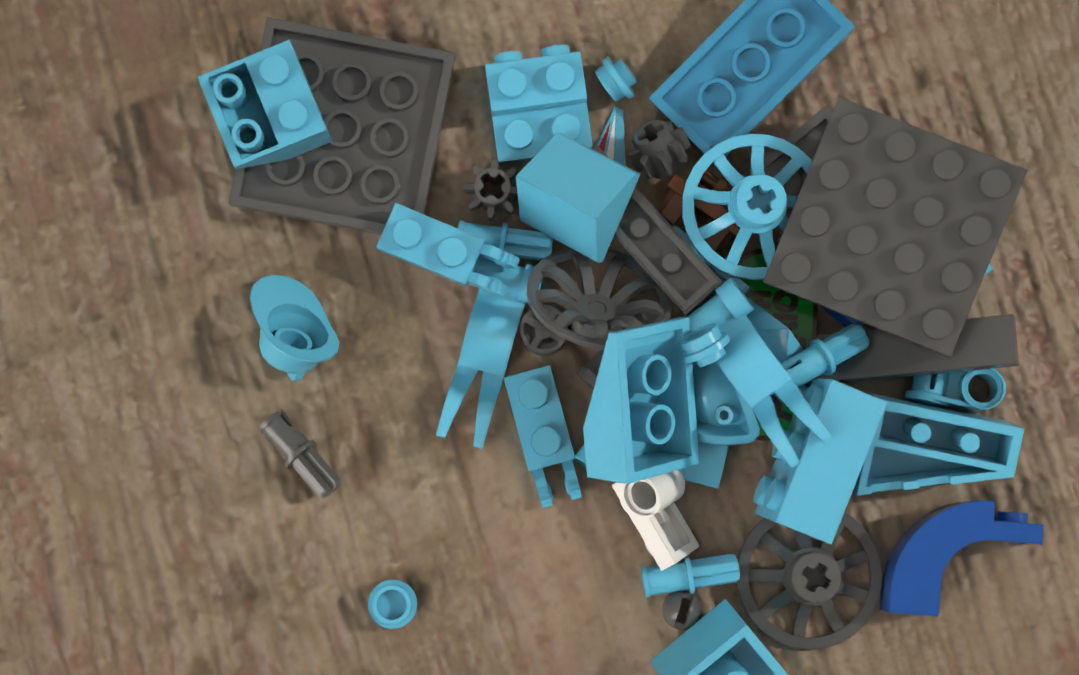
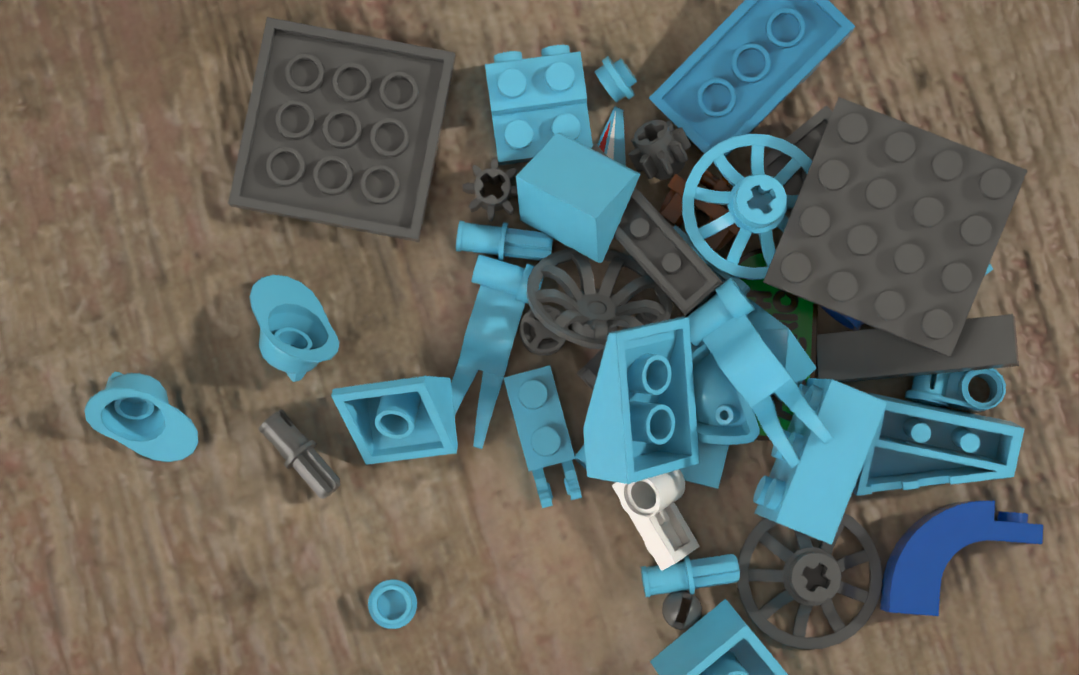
medium azure slope [197,40,333,169] -> none
medium azure hinge [376,203,520,297] -> none
medium azure plate [681,323,730,367] -> none
medium azure axle [780,324,870,388] -> none
none -> medium azure piece [84,372,199,462]
none -> medium azure slope [331,376,458,465]

